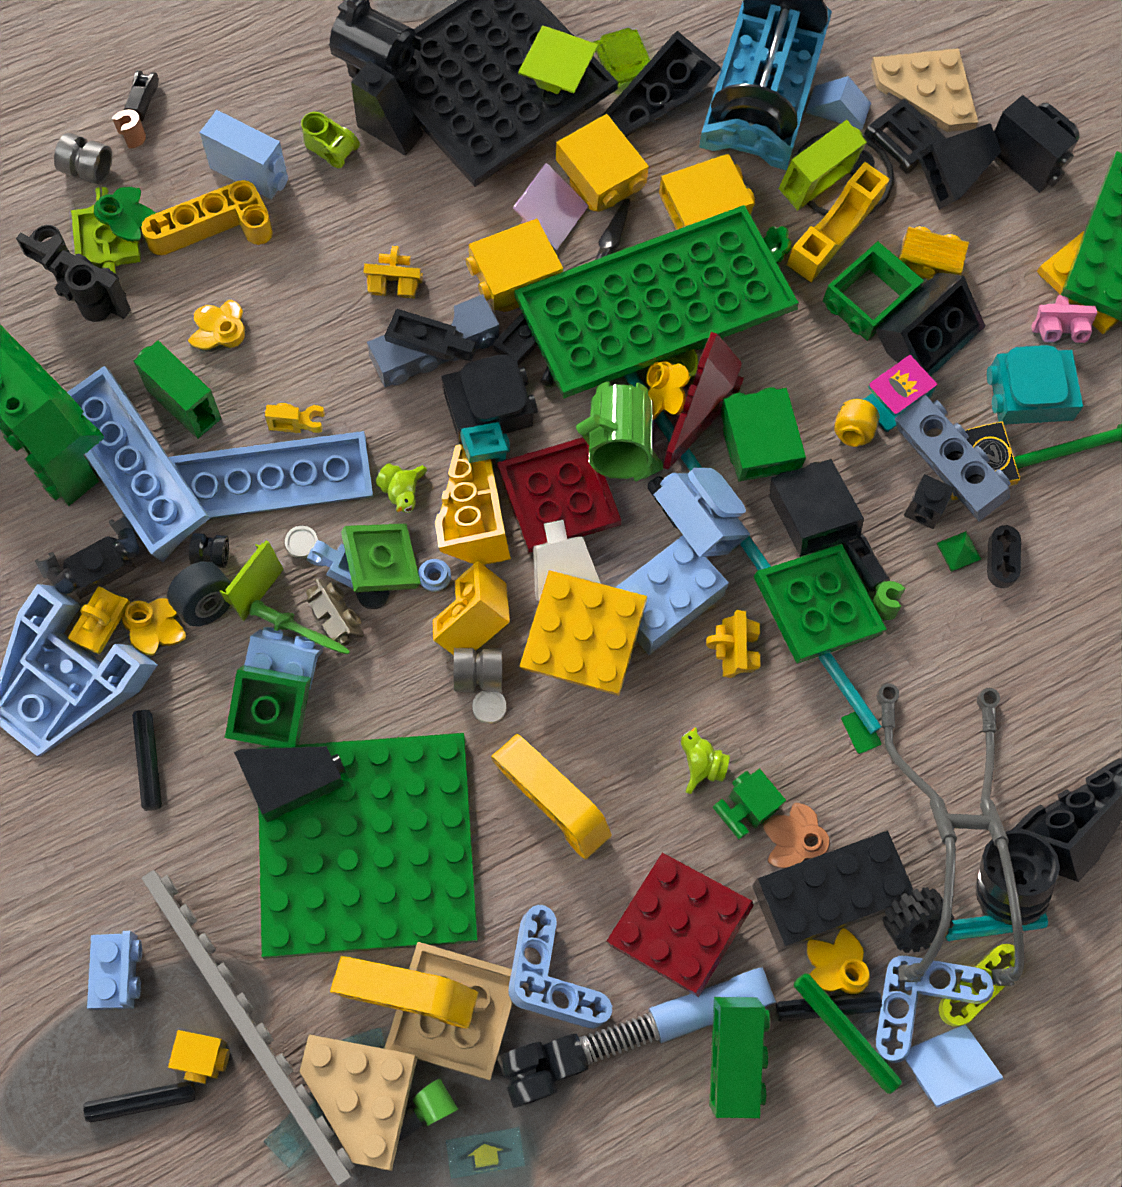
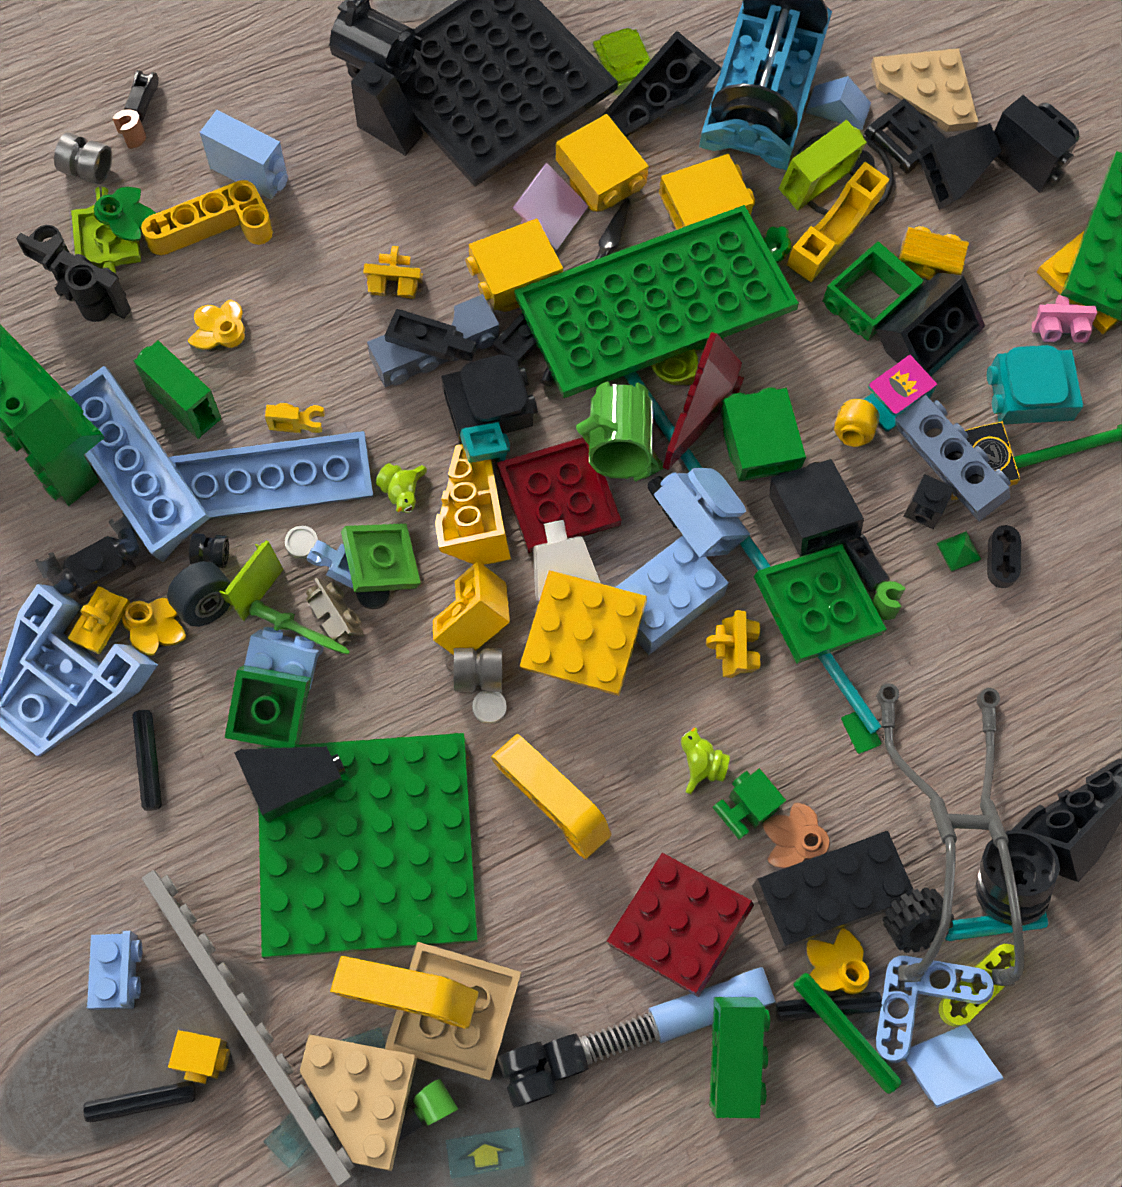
lime piece [301,112,360,169] -> none
light blue plate [418,559,451,592] -> none
light blue beam [508,905,612,1029] -> none
lime piece [518,25,598,94] -> none
yellow plate [646,361,690,420] -> none

